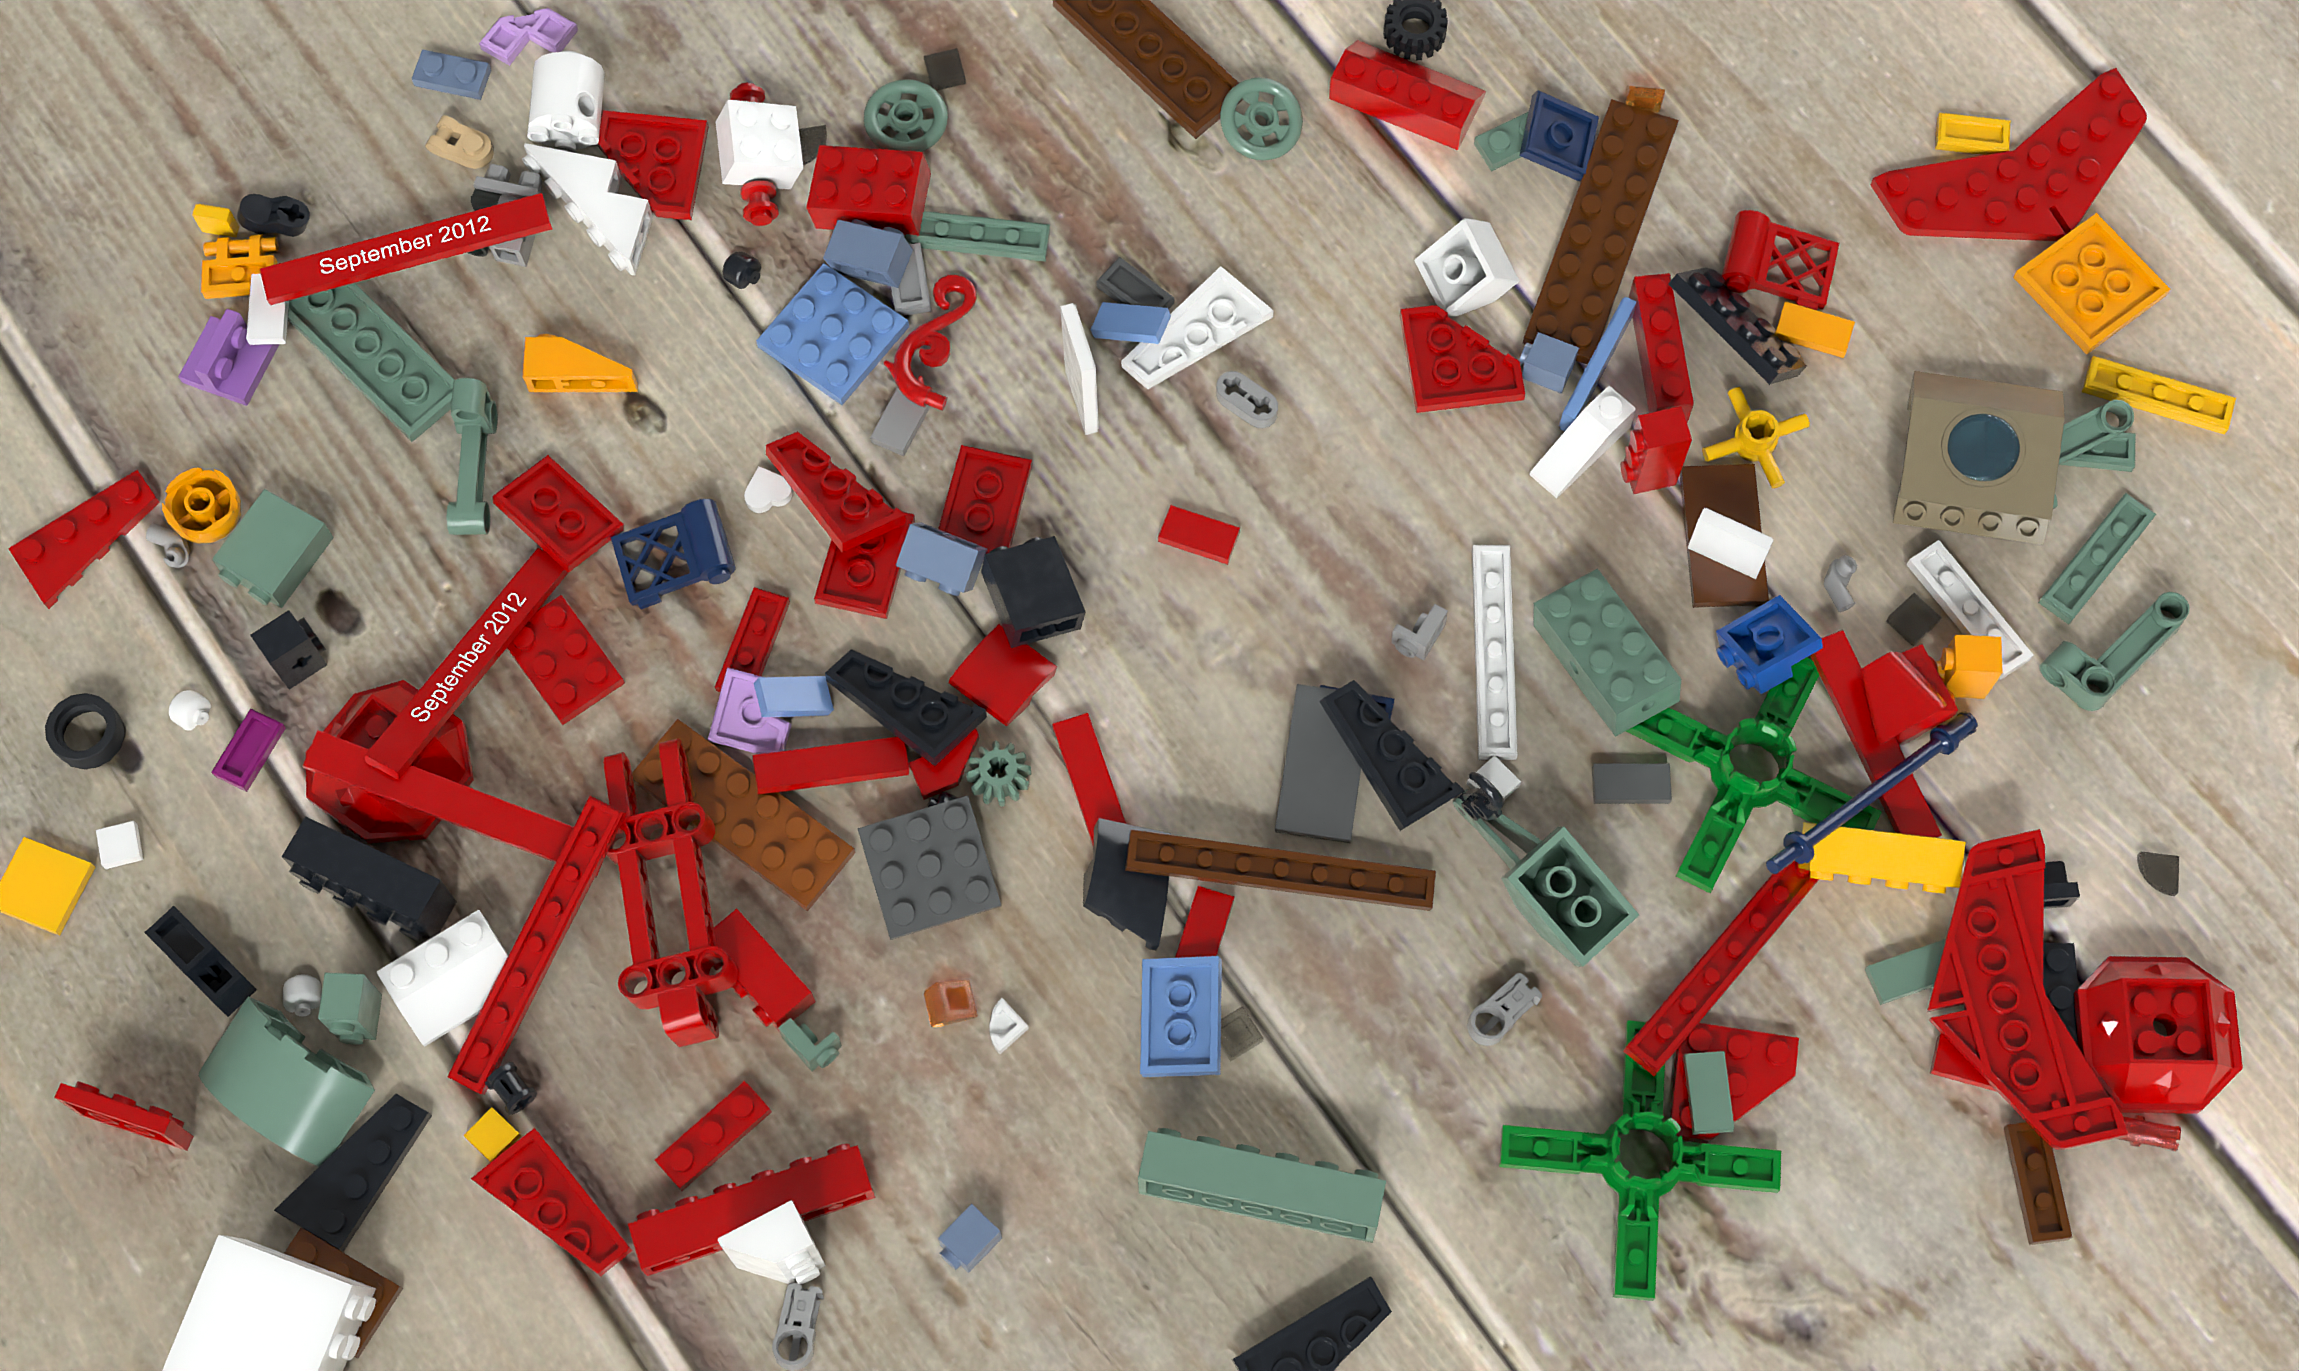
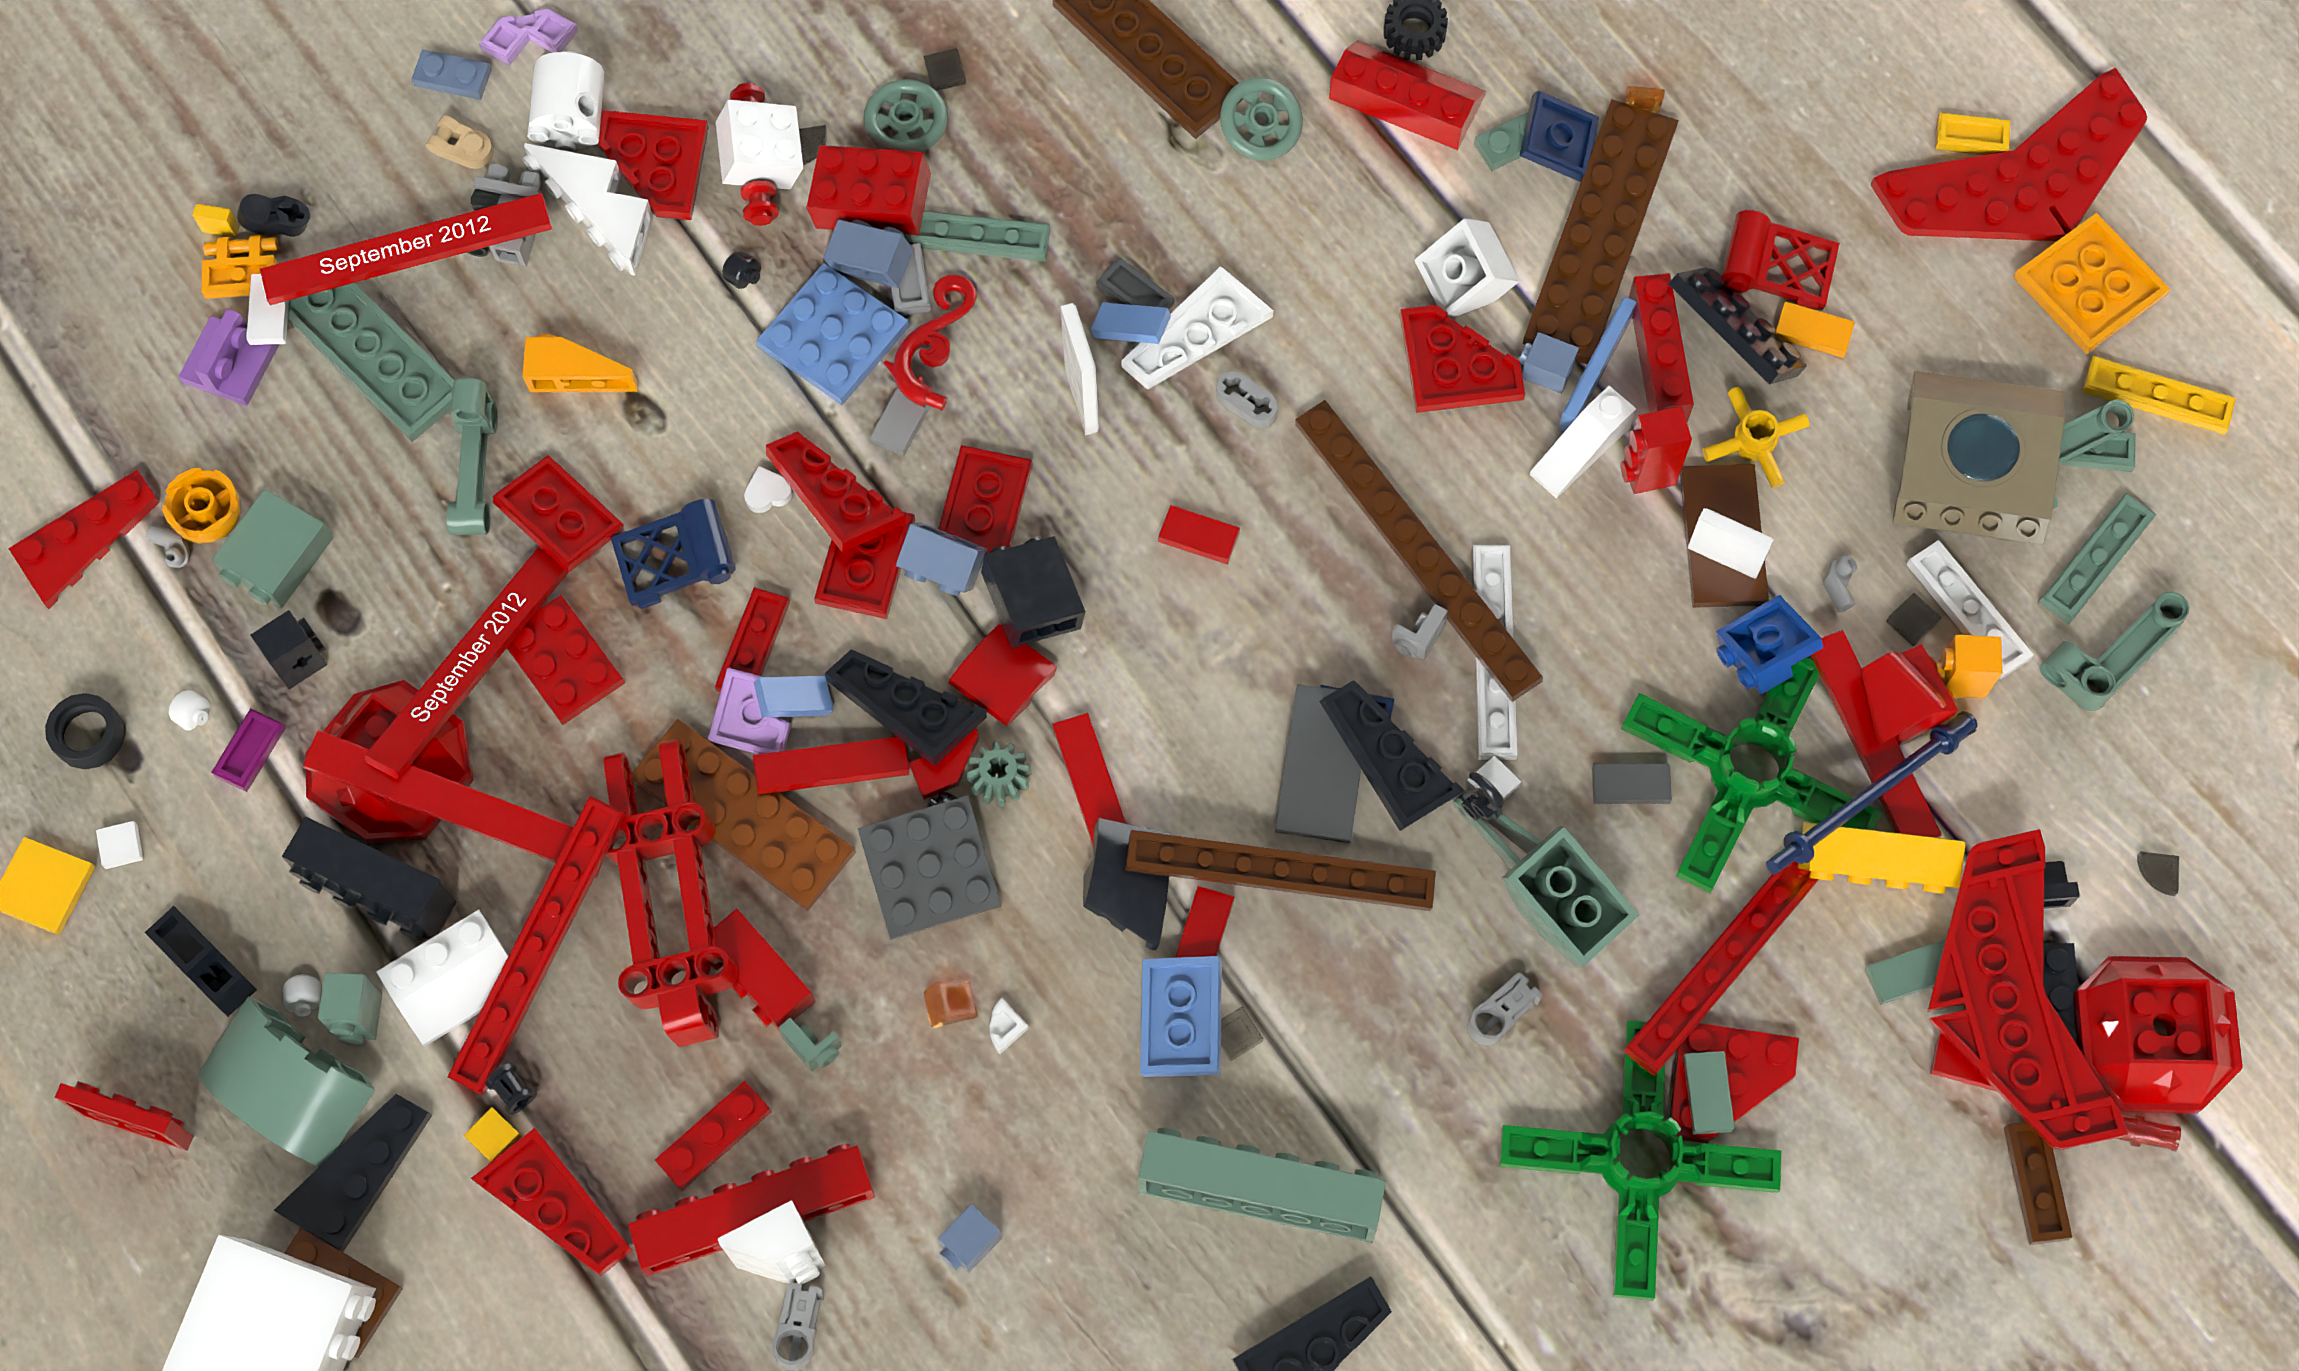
sand green brick [1533,568,1682,737] -> none
none -> reddish brown plate [1295,400,1543,702]

